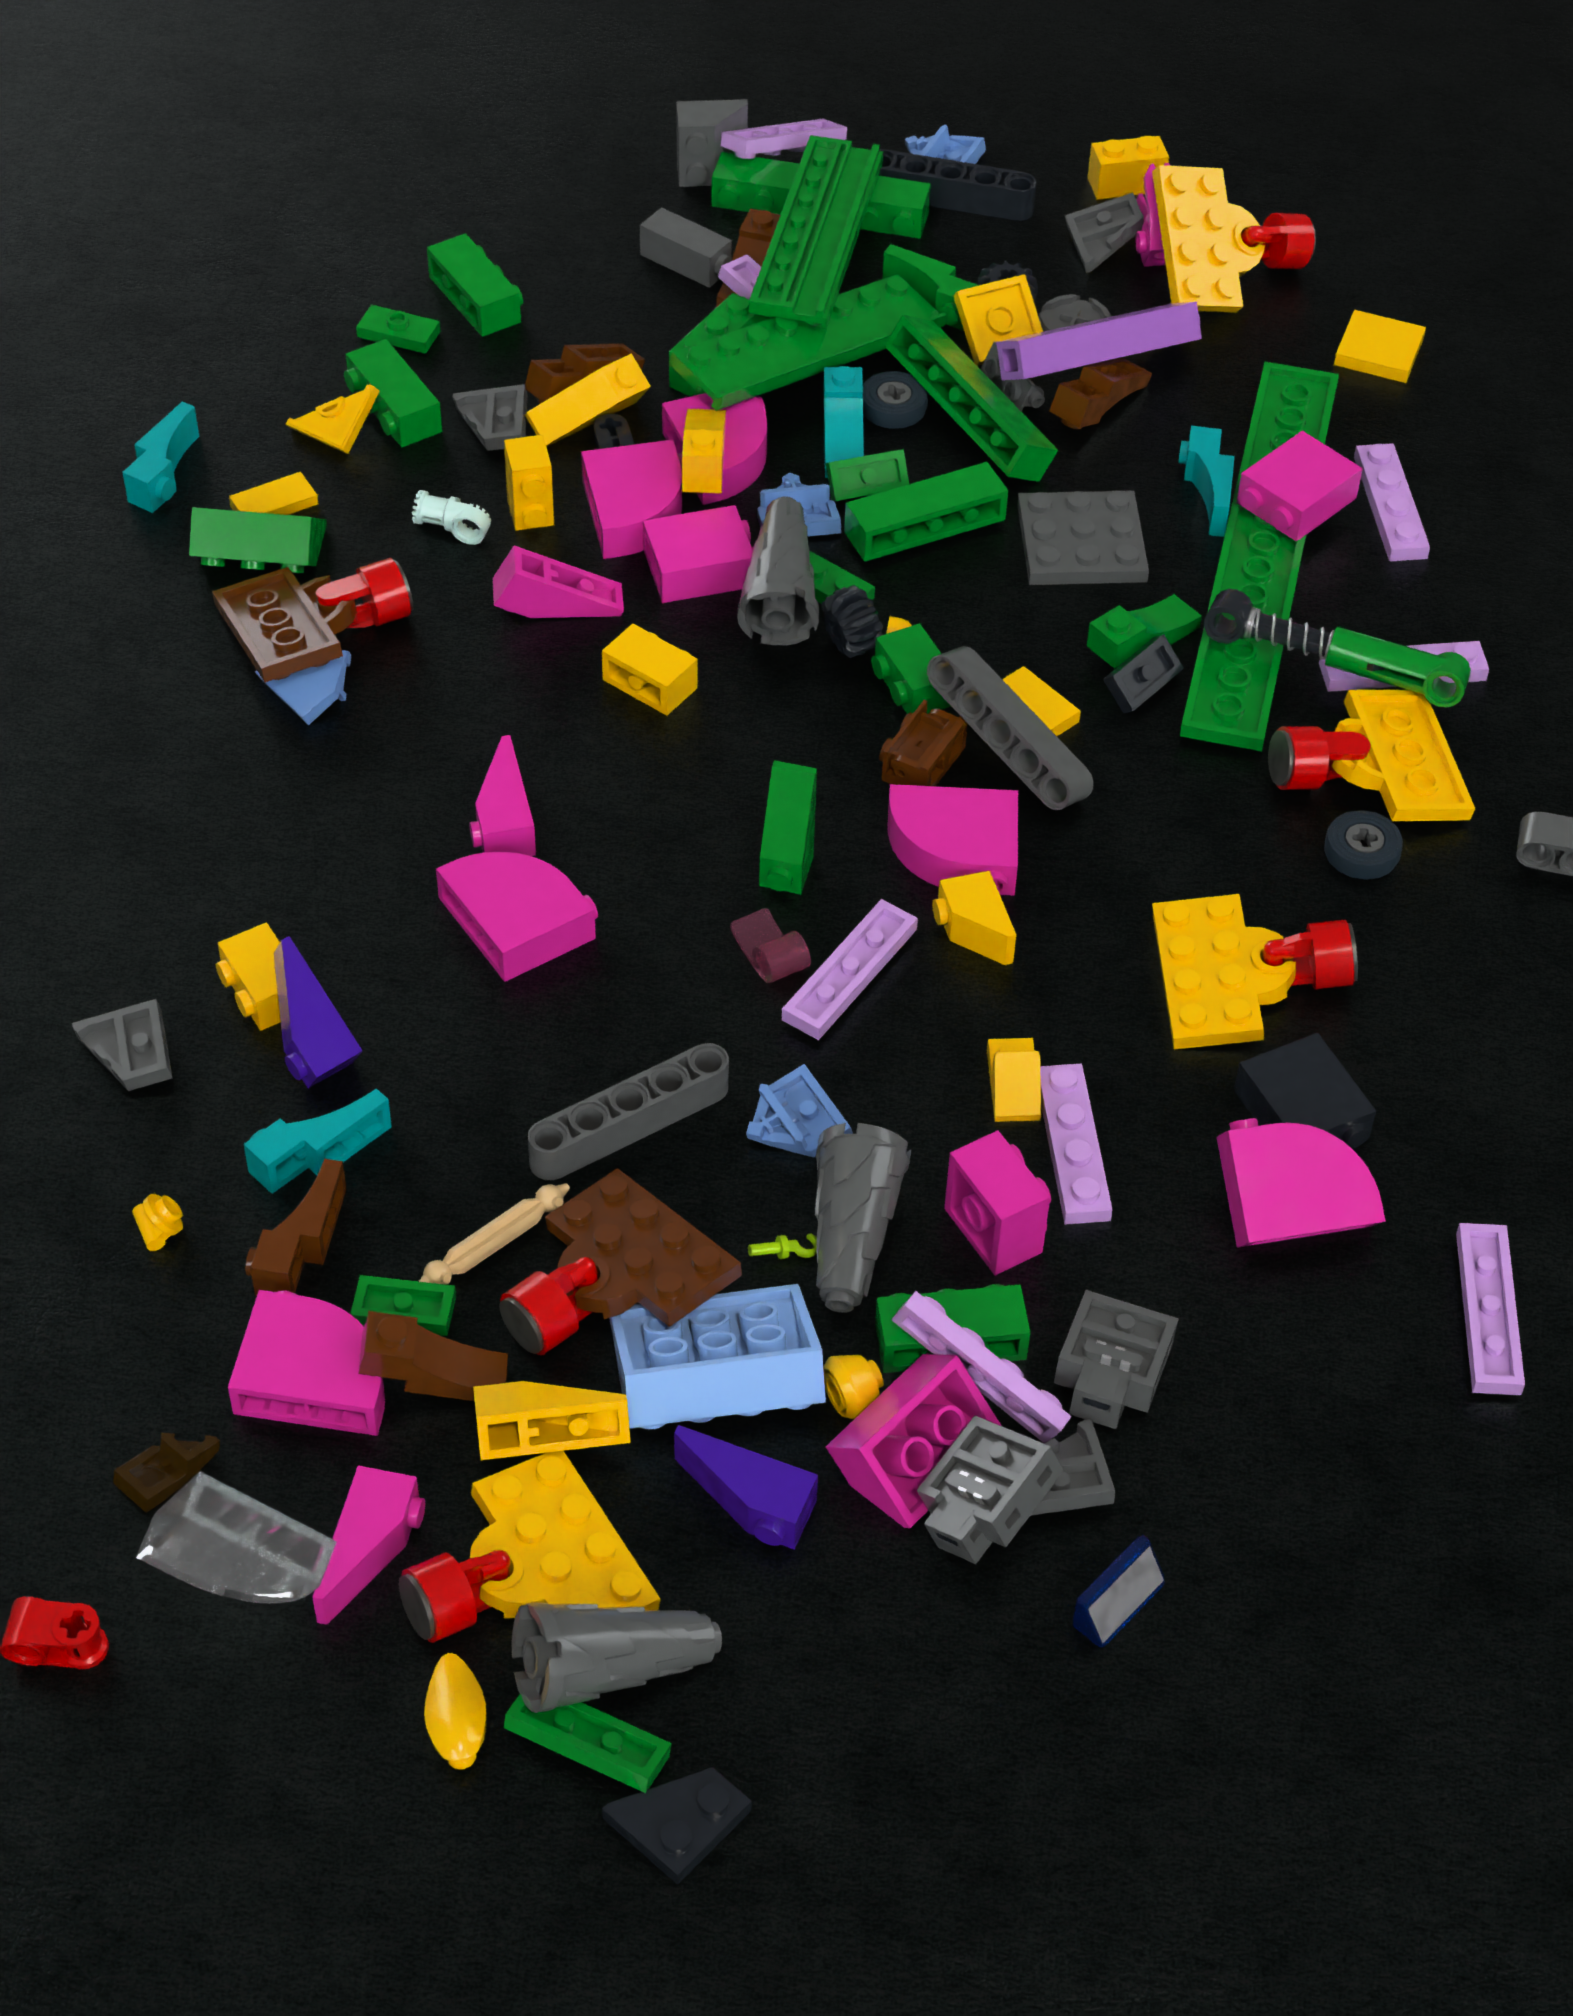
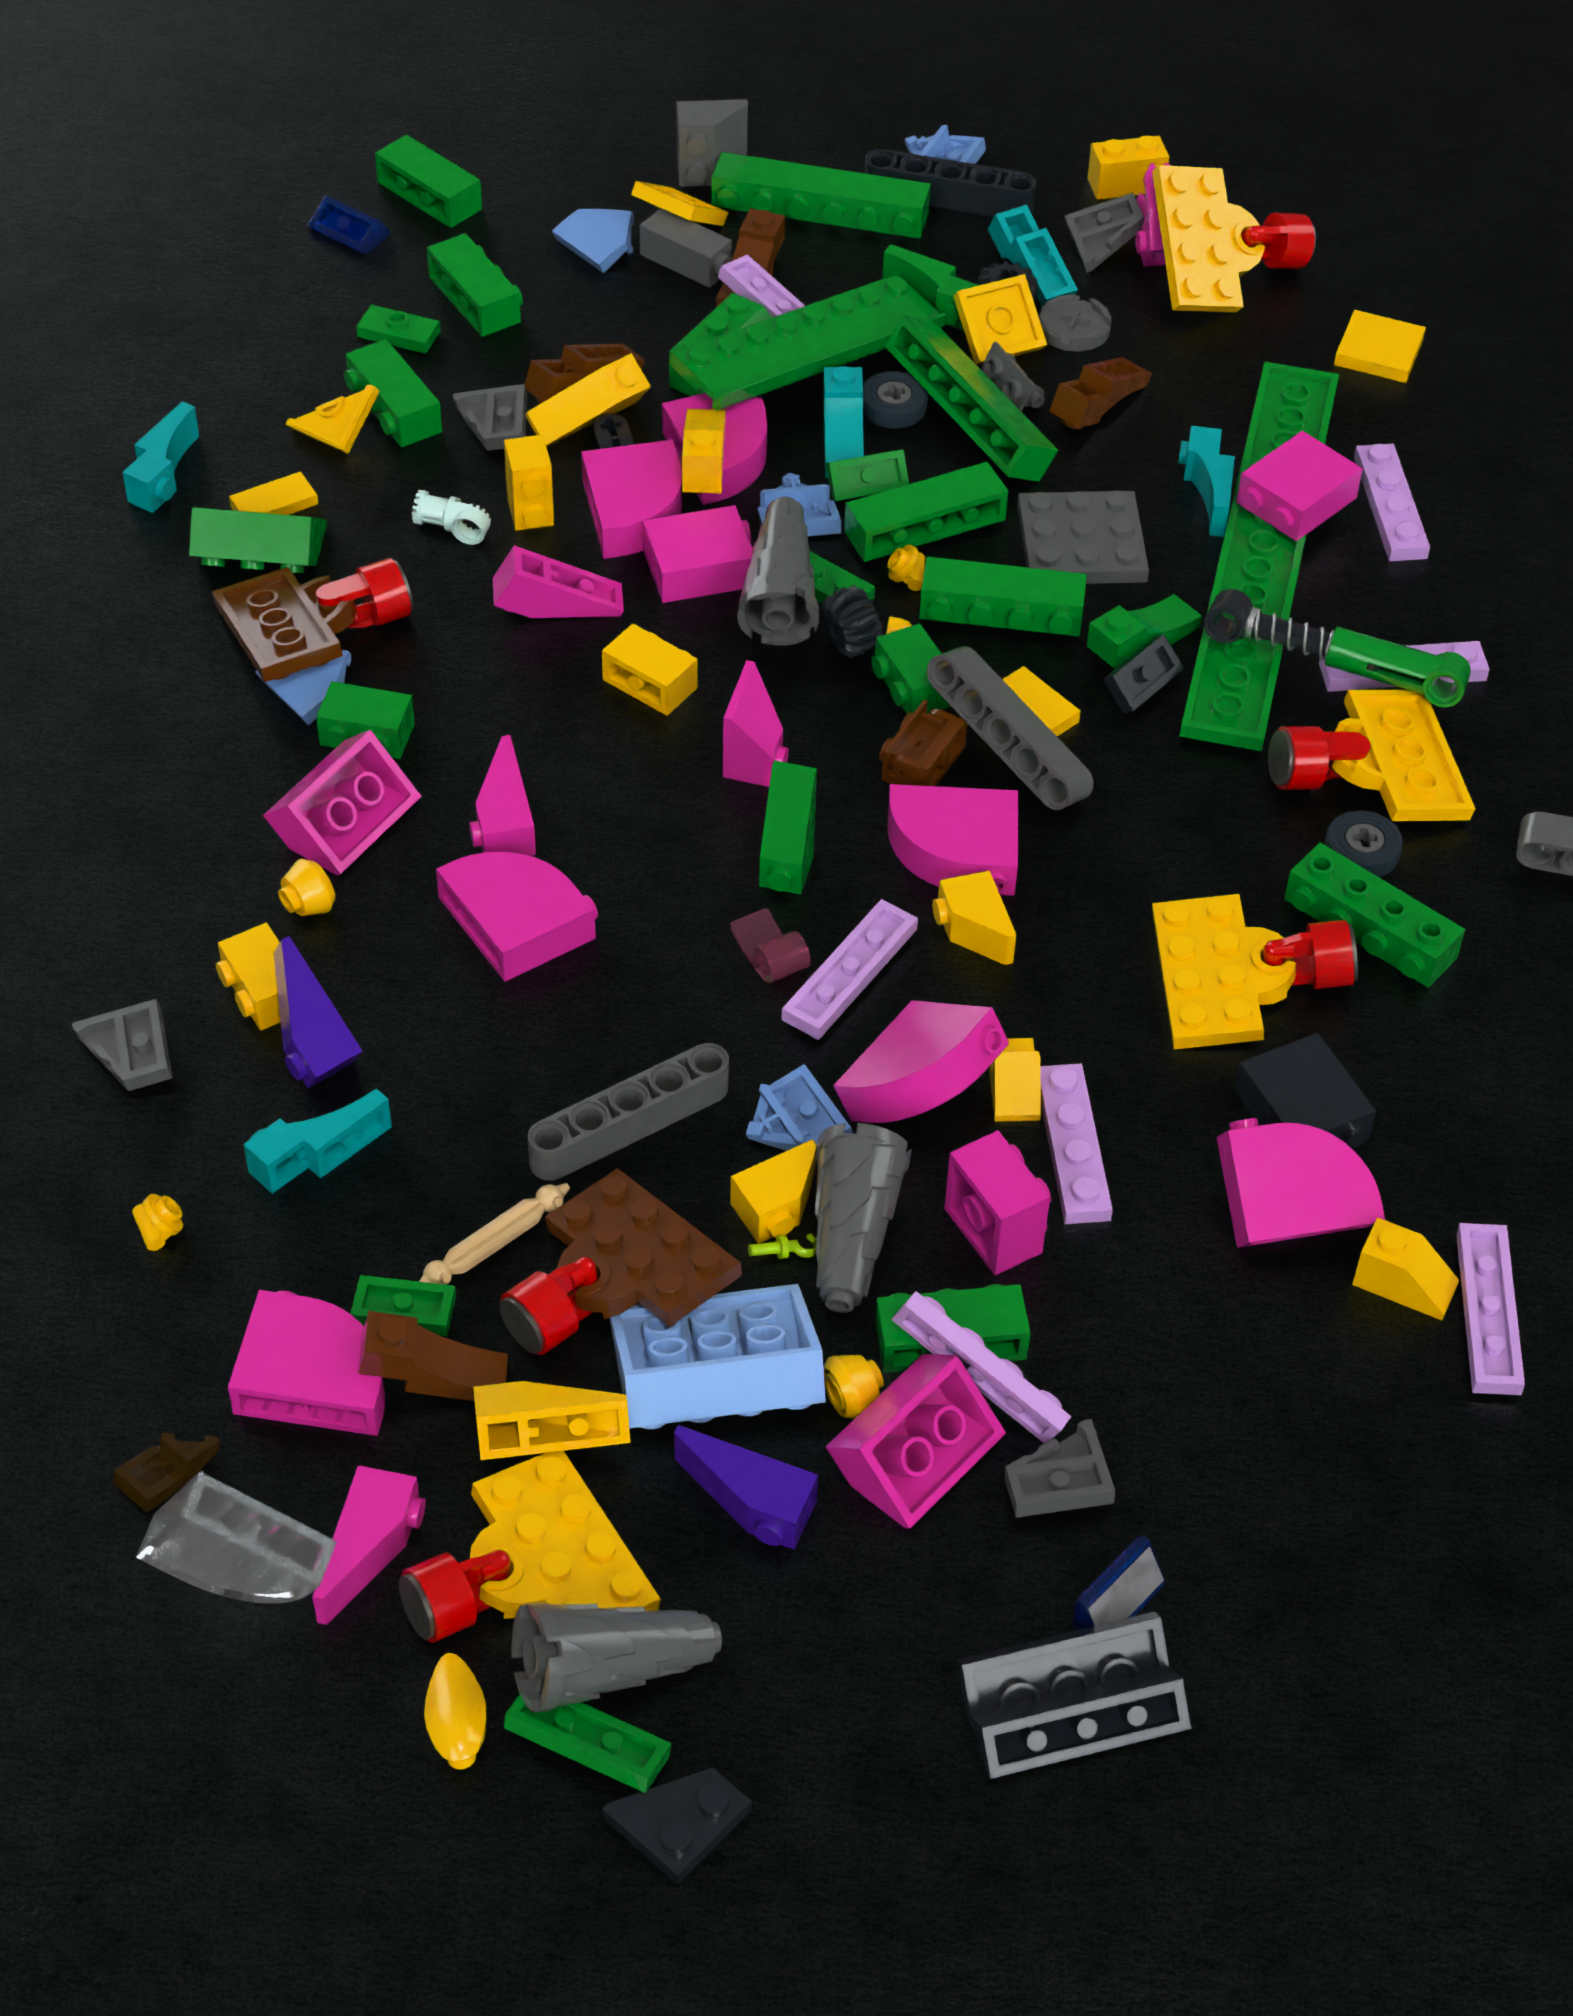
red piece [0,1597,109,1670] -> none
reddish brown slope [246,1159,346,1296] -> none
lavender plate [721,119,847,159] -> none
green plate [749,135,883,329] -> none
dark grey piece [916,1415,1064,1564] -> none
medium lavender brick [996,301,1202,380] -> none
dark grey piece [1054,1290,1178,1429] -> none
none -> dark pink slope [263,730,422,875]
none -> yellow cone [278,859,335,916]
none -> clear blue slope [308,195,390,254]
none -> green brick [316,681,415,759]
none -> green brick [375,134,482,228]
none -> medium blue slope [552,209,634,273]
none -> yellow tile [631,181,728,226]
none -> dark pink slope [723,660,789,787]
none -> yellow slope [730,1140,817,1244]
none -> dark pink brick [833,1001,1009,1123]
none -> yellow plate [887,544,925,591]
none -> green brick [919,557,1087,637]
none -> black slope [957,1612,1191,1779]
none -> teal slope [988,205,1078,306]
none -> green brick [1284,842,1465,988]
none -> yellow slope [1352,1217,1459,1320]

